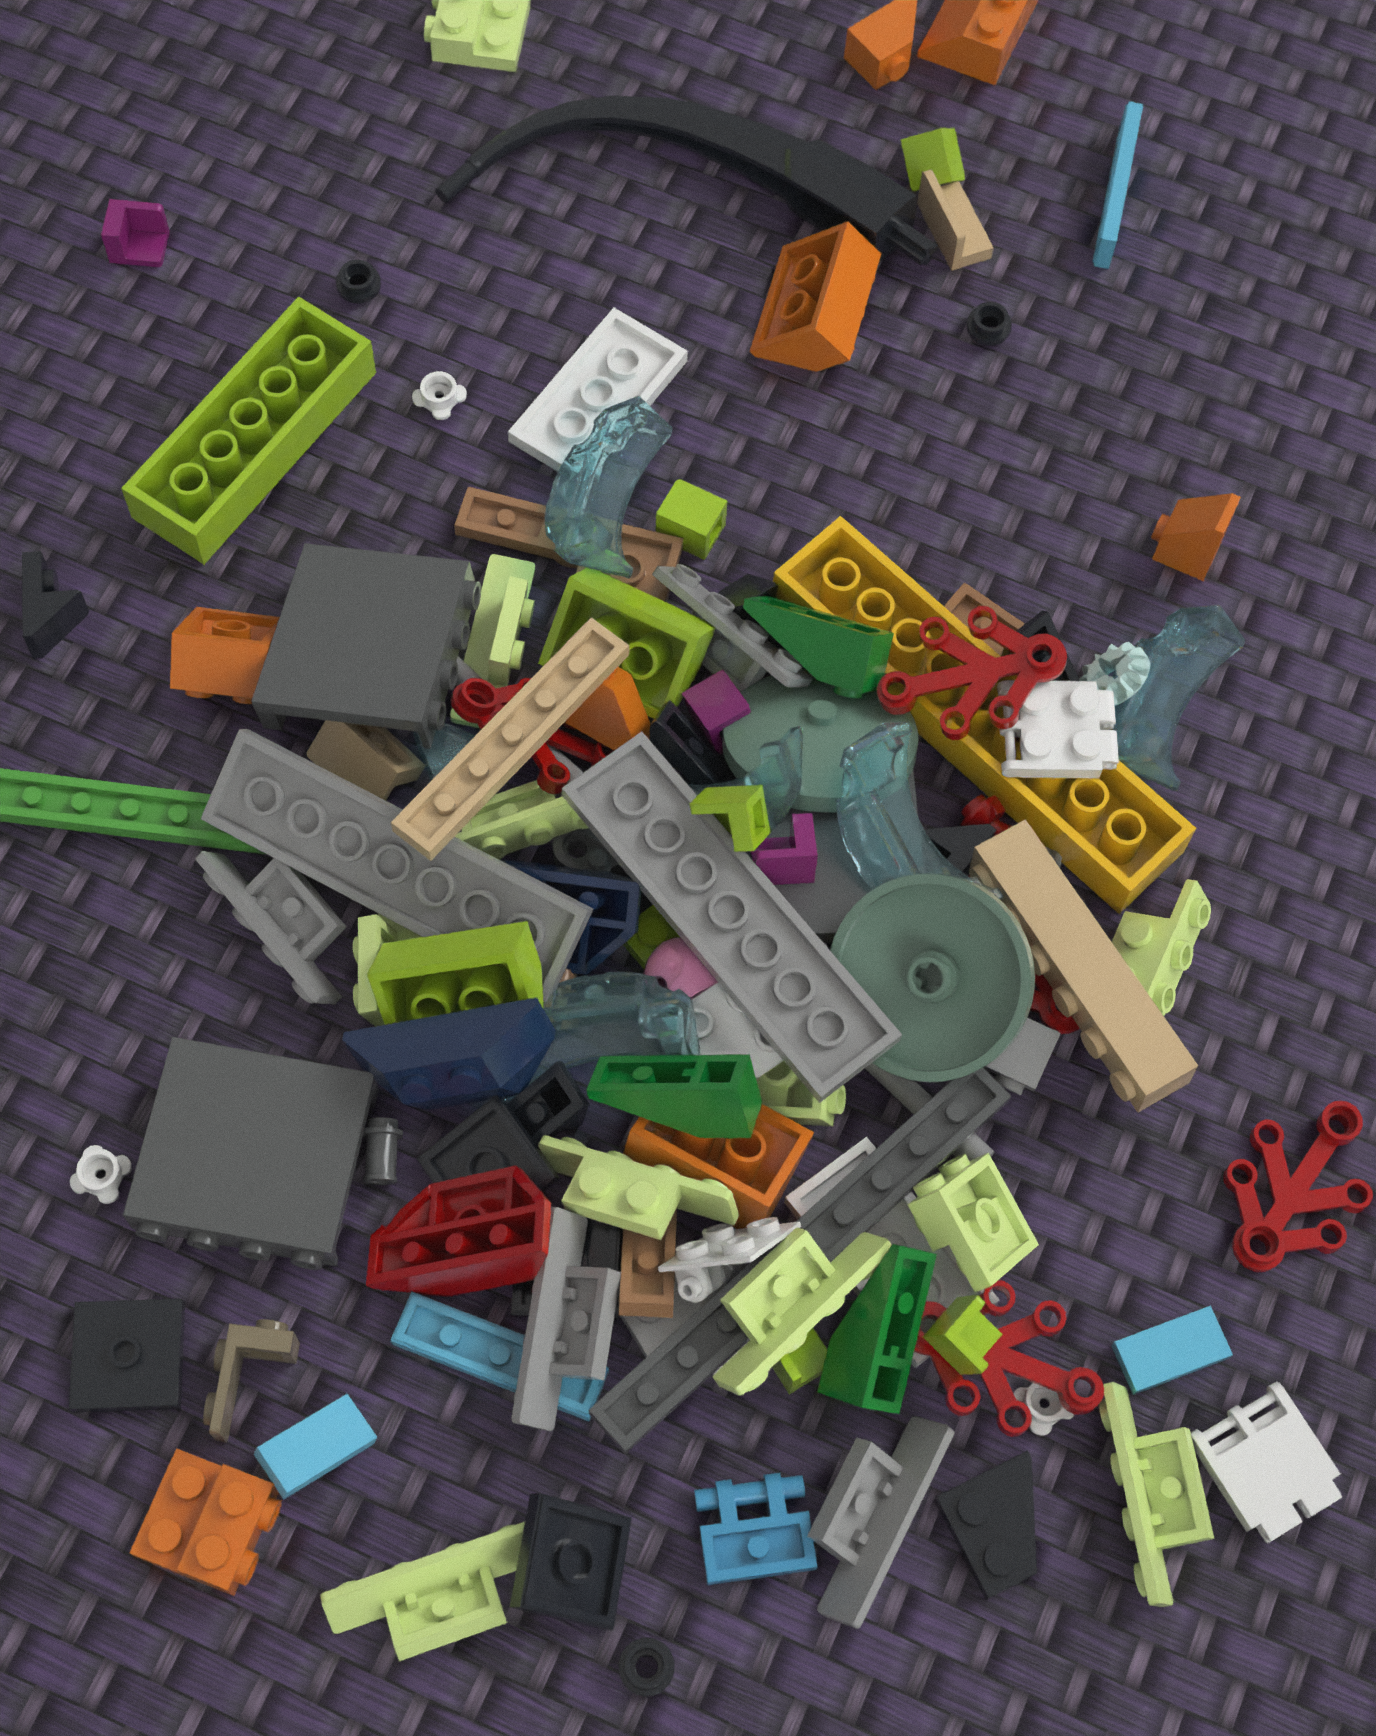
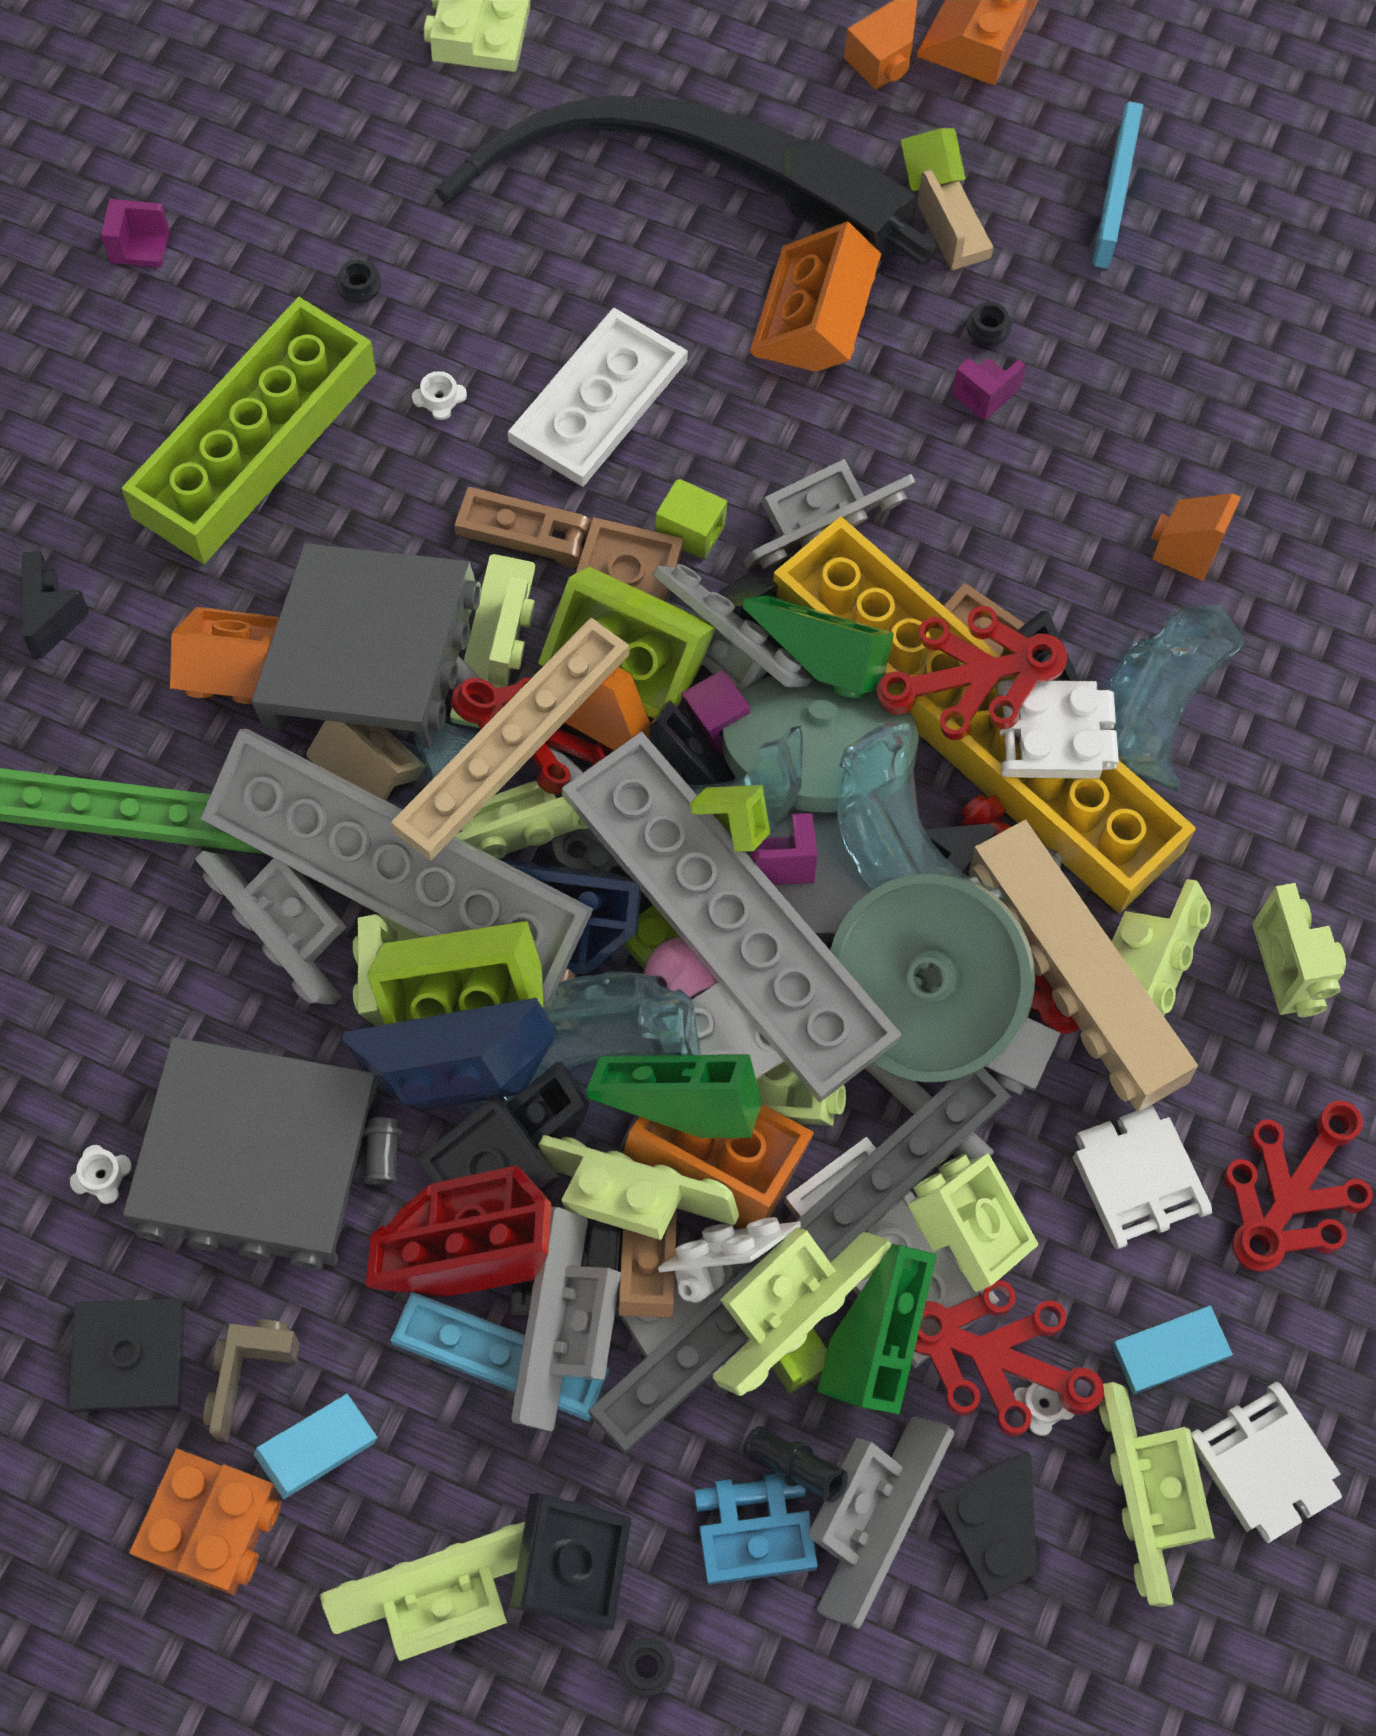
clear light blue windscreen [545,396,673,578] -> none
lime panel [923,1294,1002,1375] -> none
light aqua gear [1079,642,1150,706] -> none
none -> light grey bracket [743,459,916,570]
none -> black pin [743,1426,848,1503]
none -> magenta panel [951,358,1026,421]
none -> white plate [1073,1105,1212,1250]
none -> yellowish green plate [1252,883,1346,1017]

